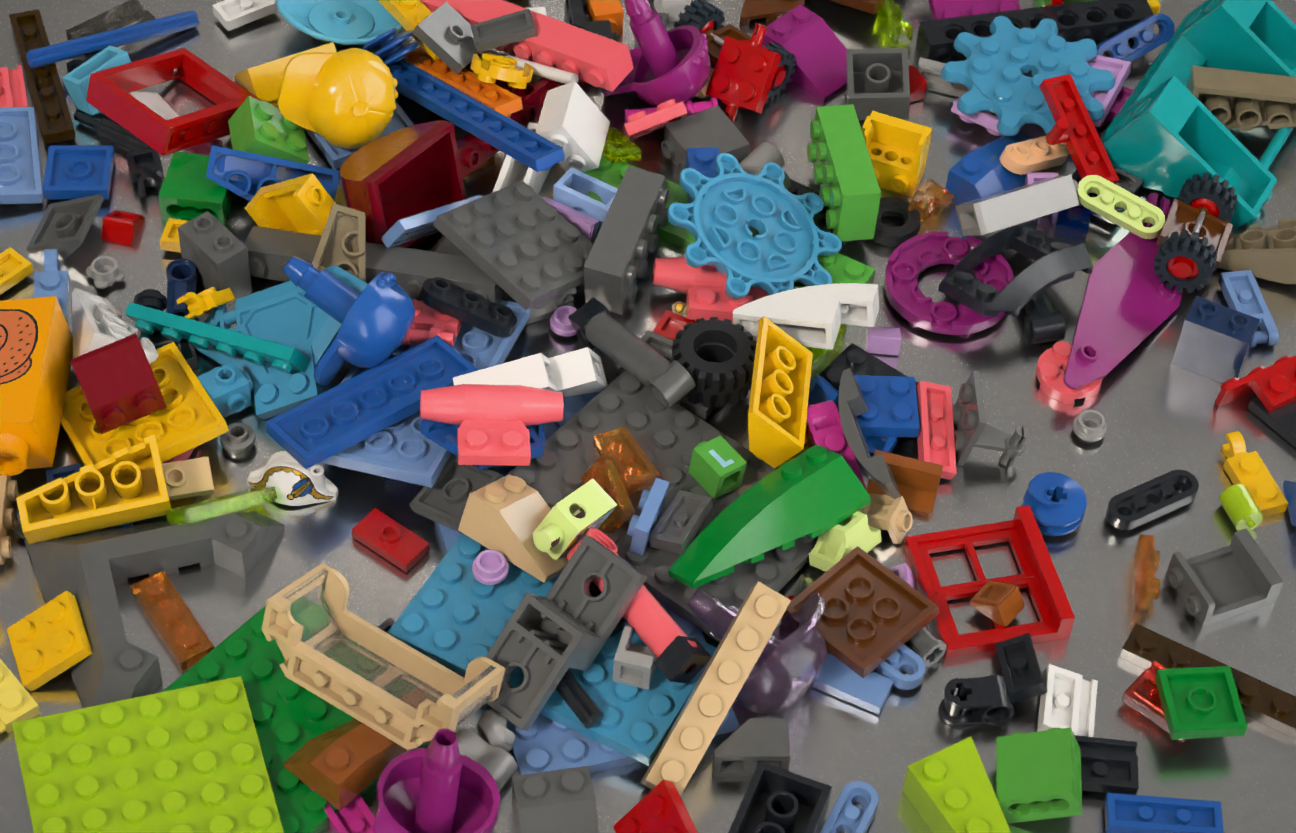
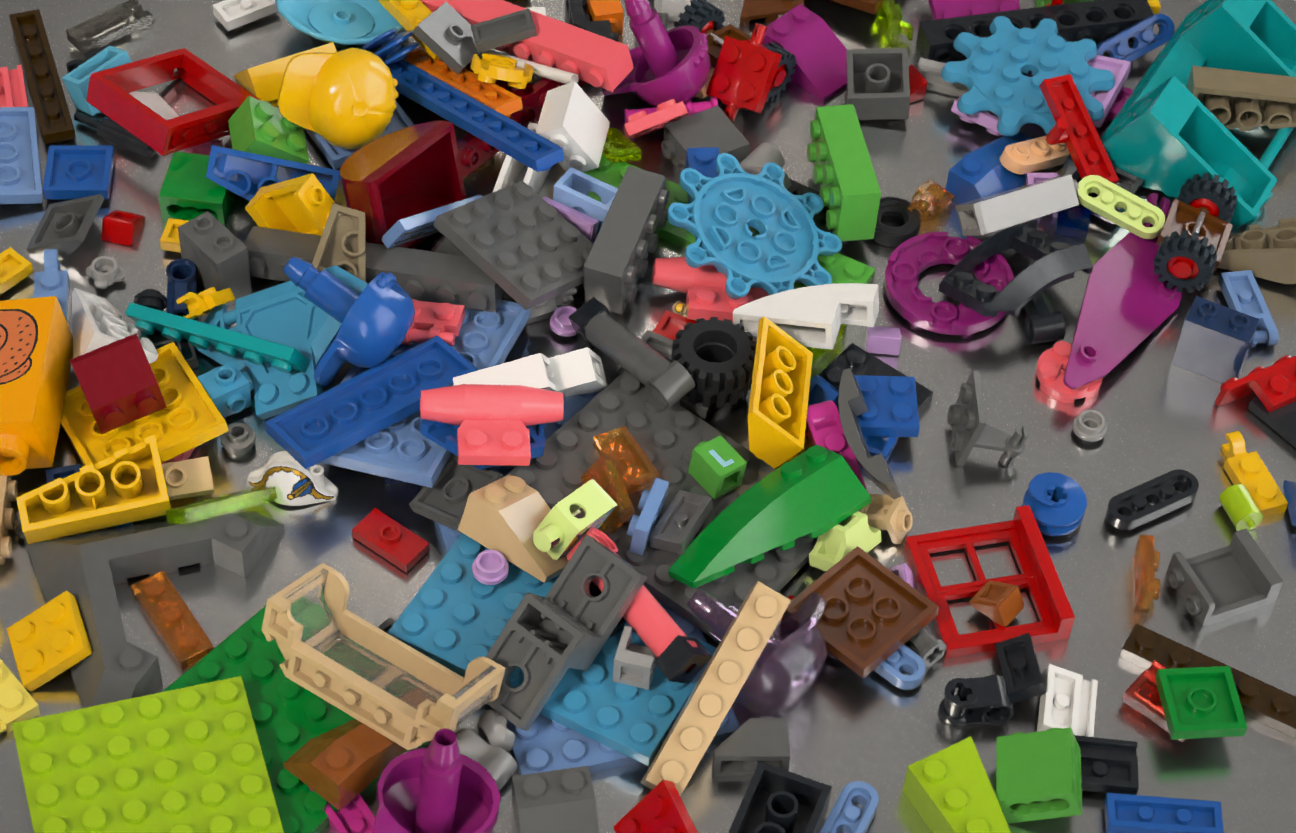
blue axle [26,10,199,68] -> none
black plate [125,148,164,197] -> none
black plate [419,277,517,337] -> none
black axle [555,669,604,729] -> none
medium blue tile [811,653,894,715] -> none
yellow piece [861,111,932,197] -> none
dark orange panel [866,450,943,518] -> none
coral plate [916,381,957,480] -> none

